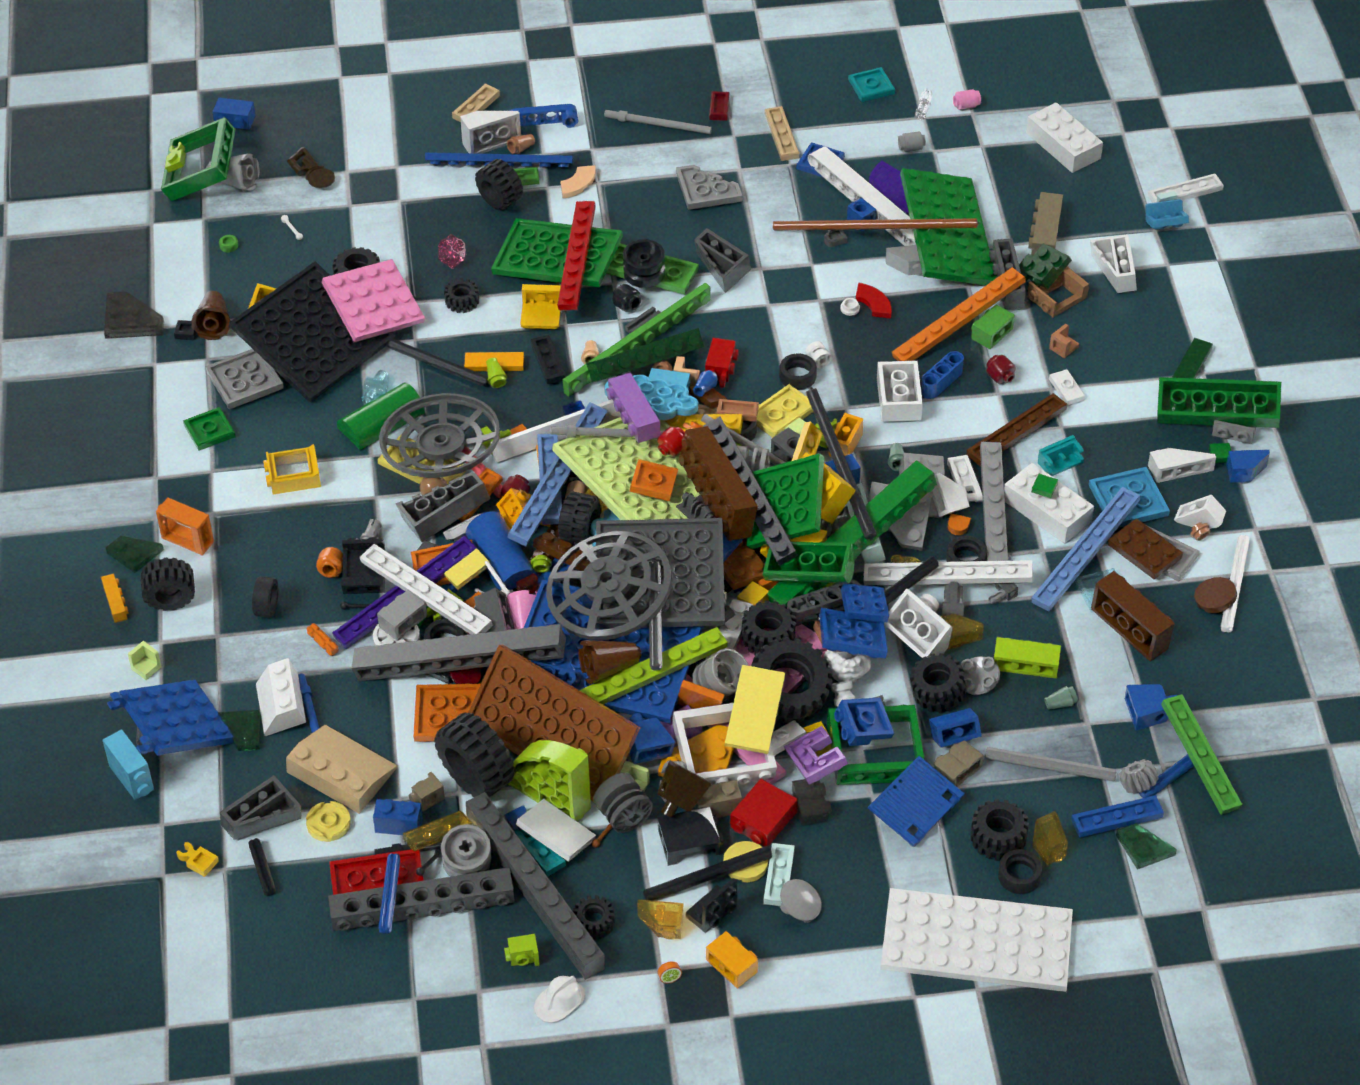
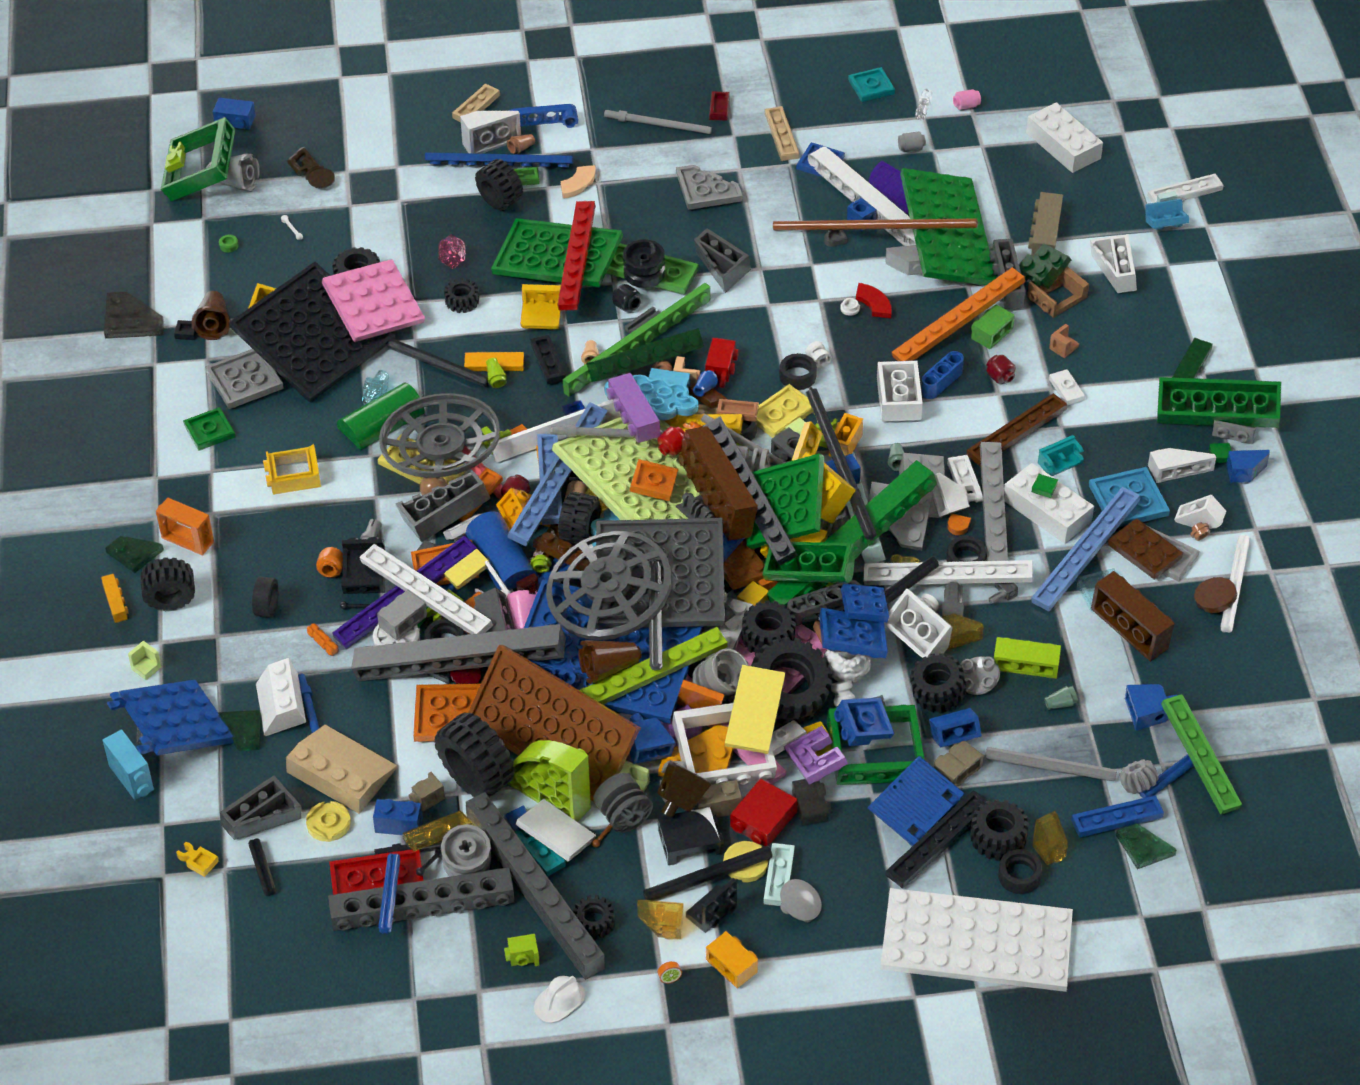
none -> black plate [886,790,988,888]

